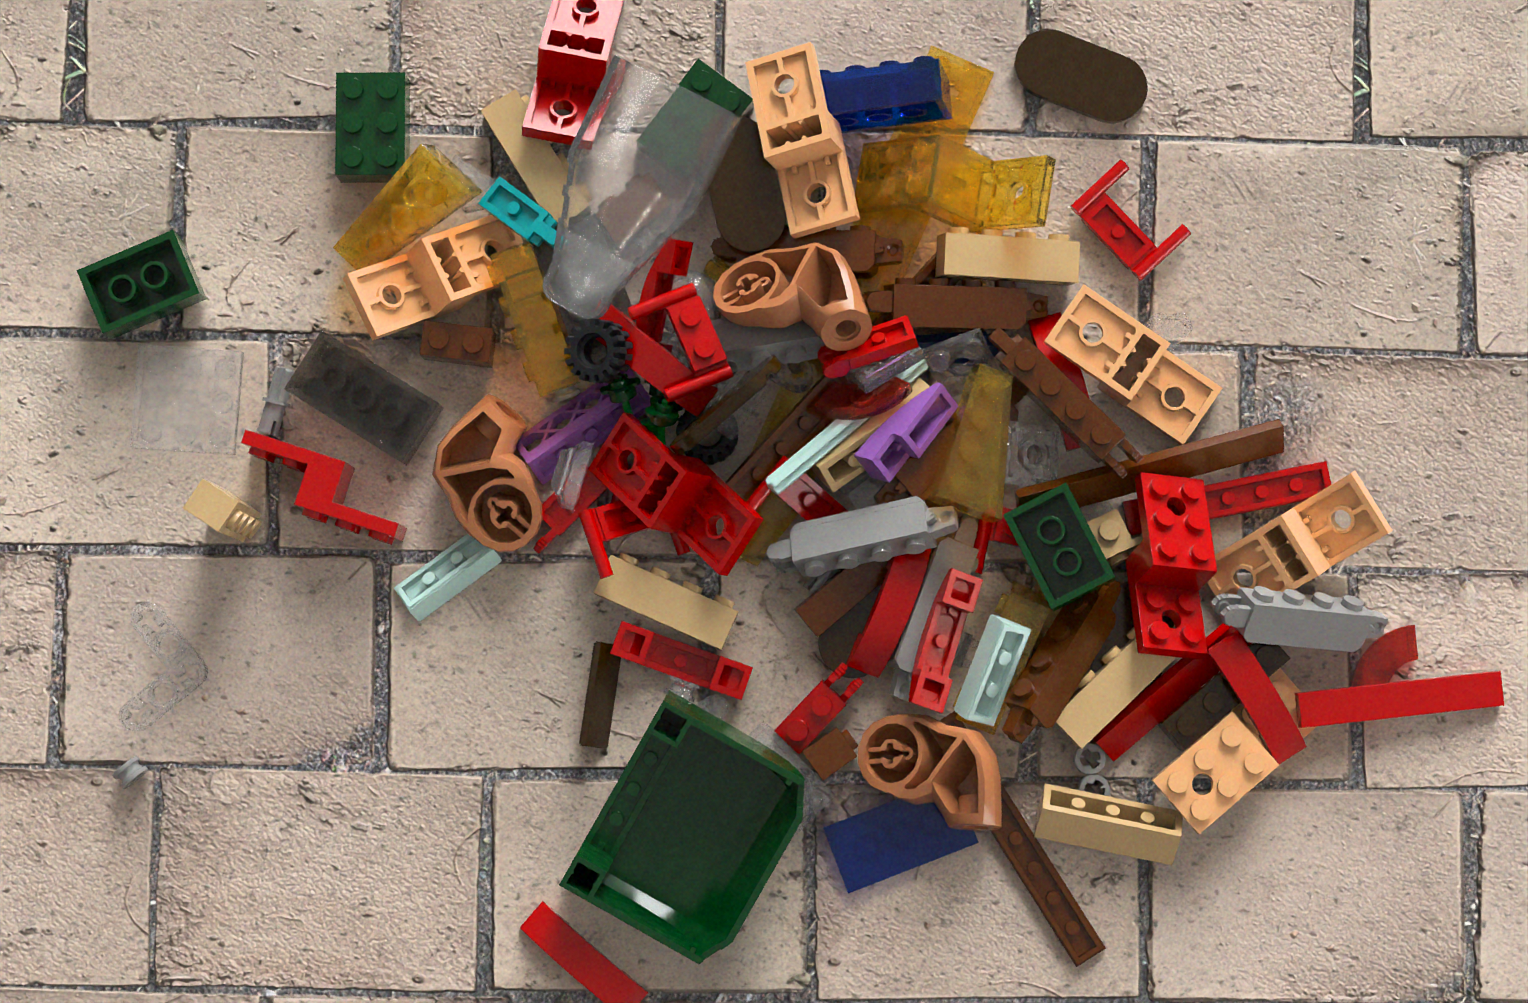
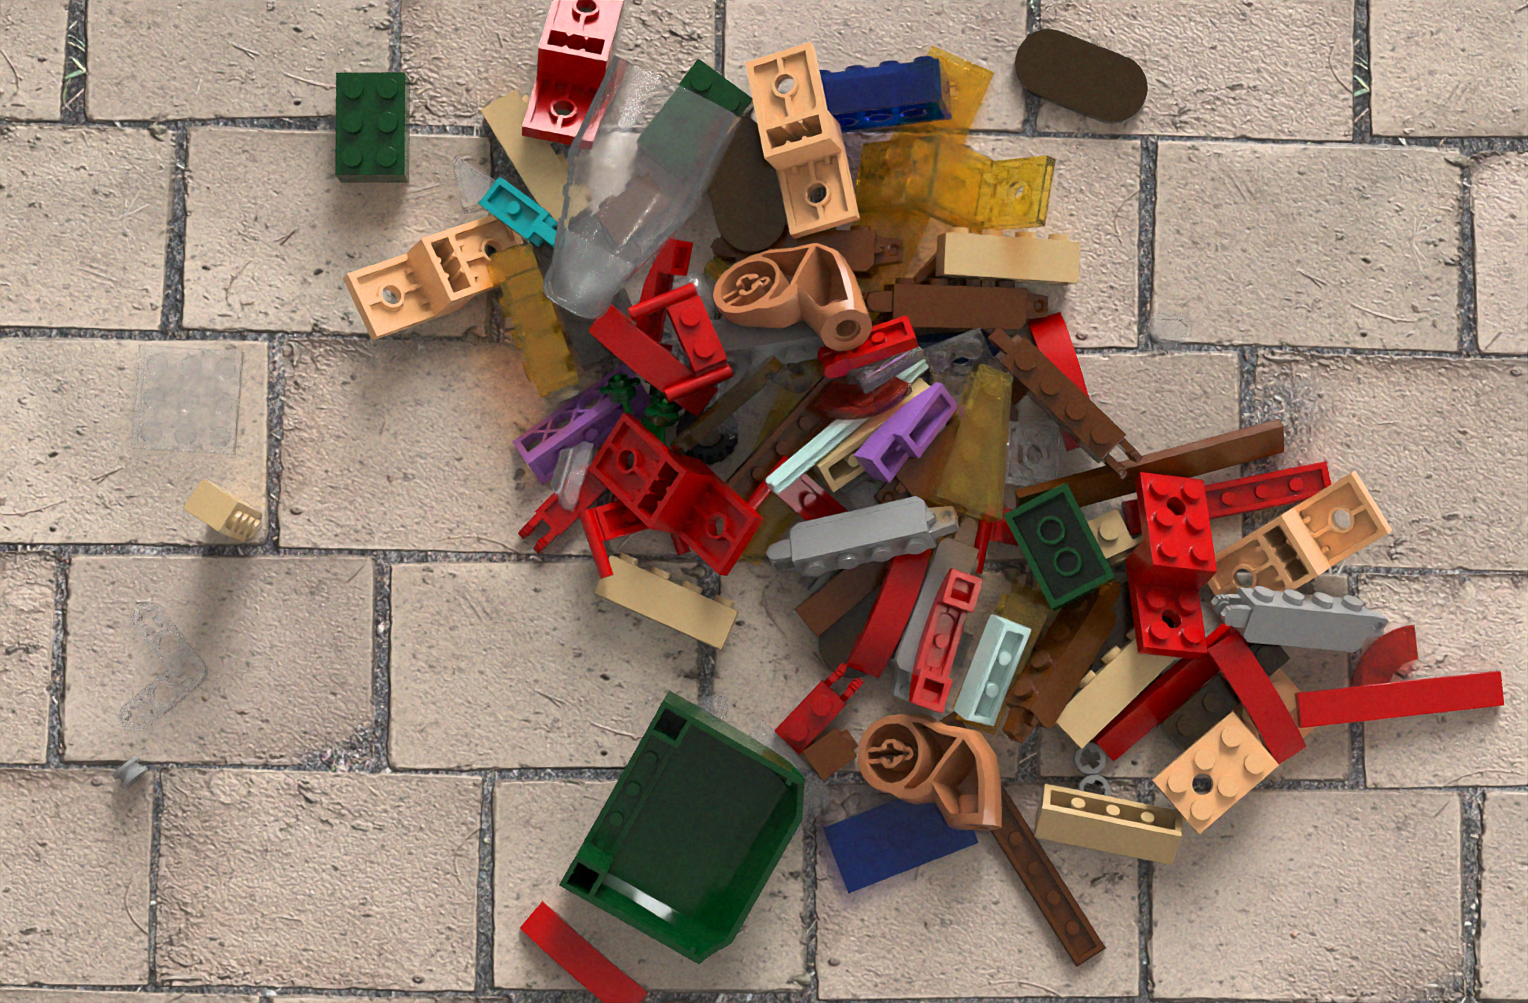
dark green brick [76,230,207,339] -> none
red bracket [241,429,407,545] -> none
light grey axle [257,367,295,437] -> none
clear smoke brick [284,330,444,466] -> none
clear yellow wedge [333,143,483,270] -> none
light aqua slope [394,534,502,621] -> none
reddish brown brick [420,320,497,368] -> none
nougat piece [432,394,542,552] -> none
black tyre [564,319,633,383] -> none
dark brown slope [579,641,621,749] -> none
red slope [610,621,753,700] -> none
clear bush [665,675,699,702] -> none
light nougat bracket [1043,284,1223,445] -> none
red plate [1070,159,1191,281] -> none

